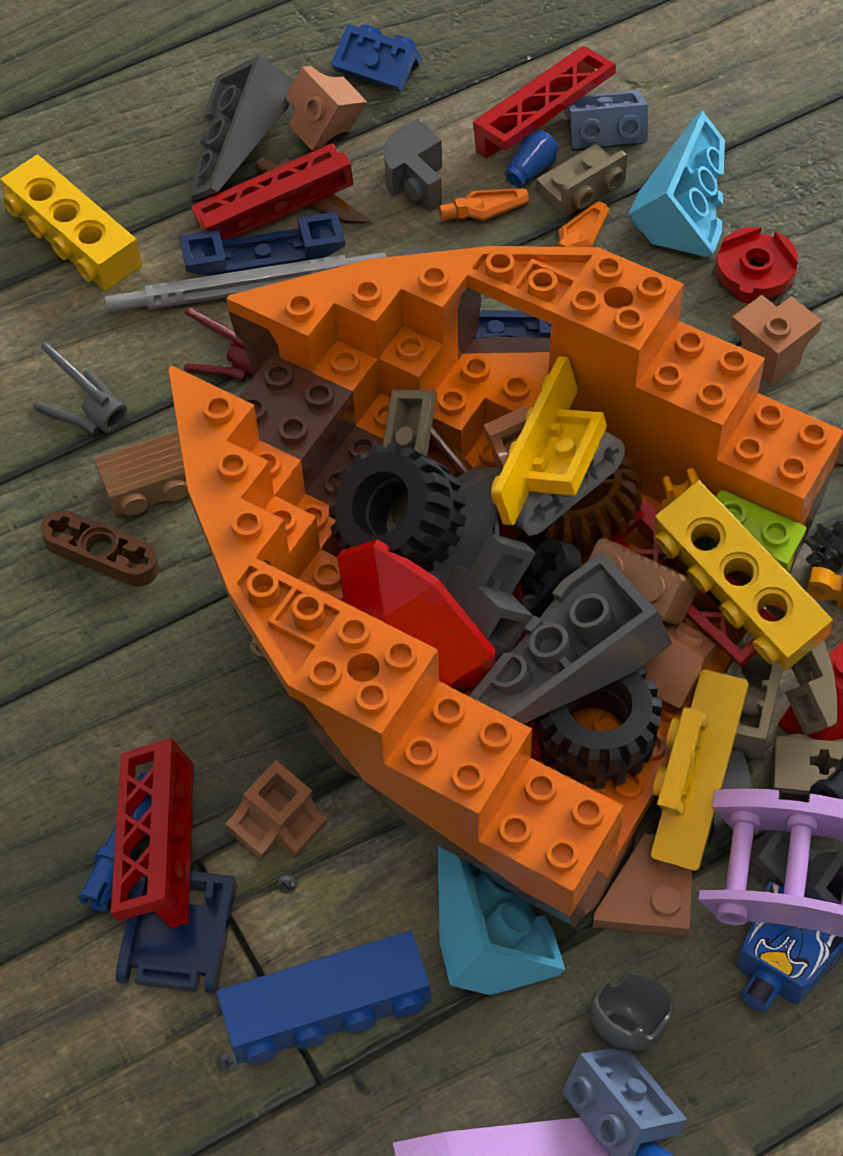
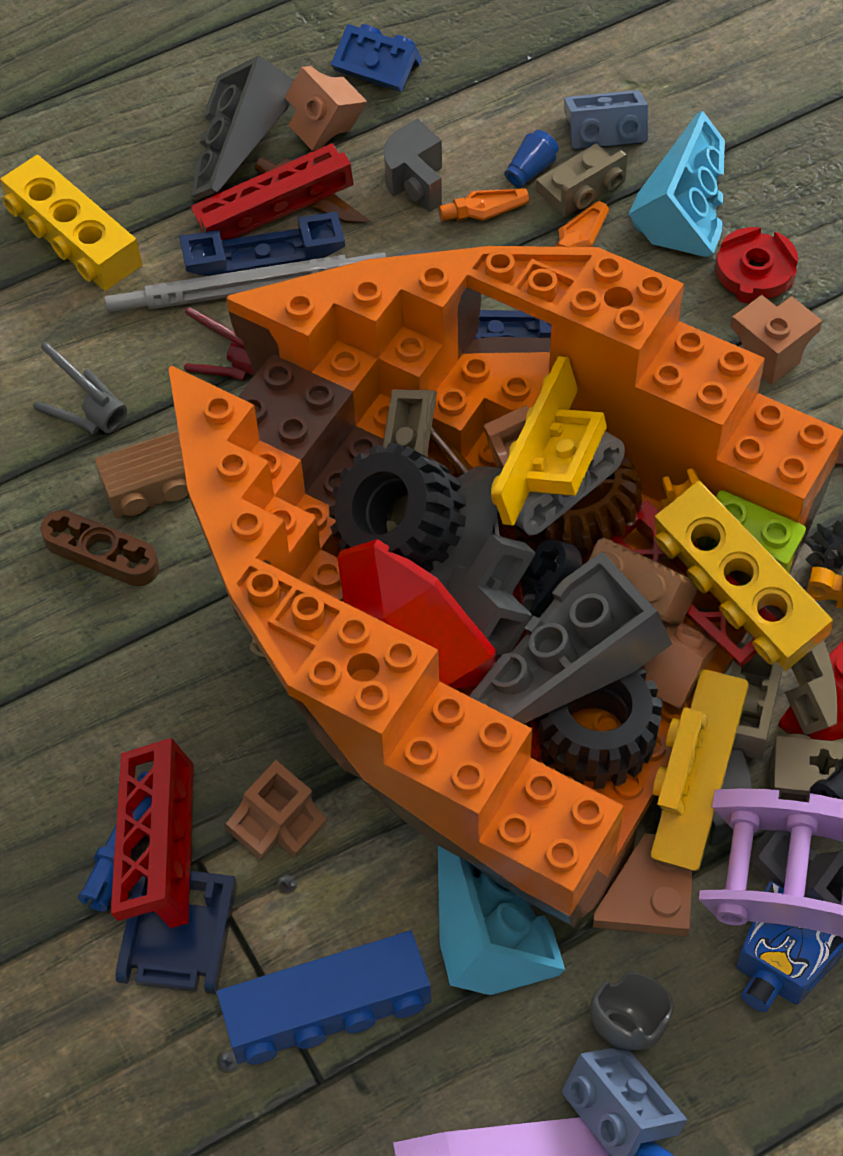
red fence [473,46,616,158] -> none

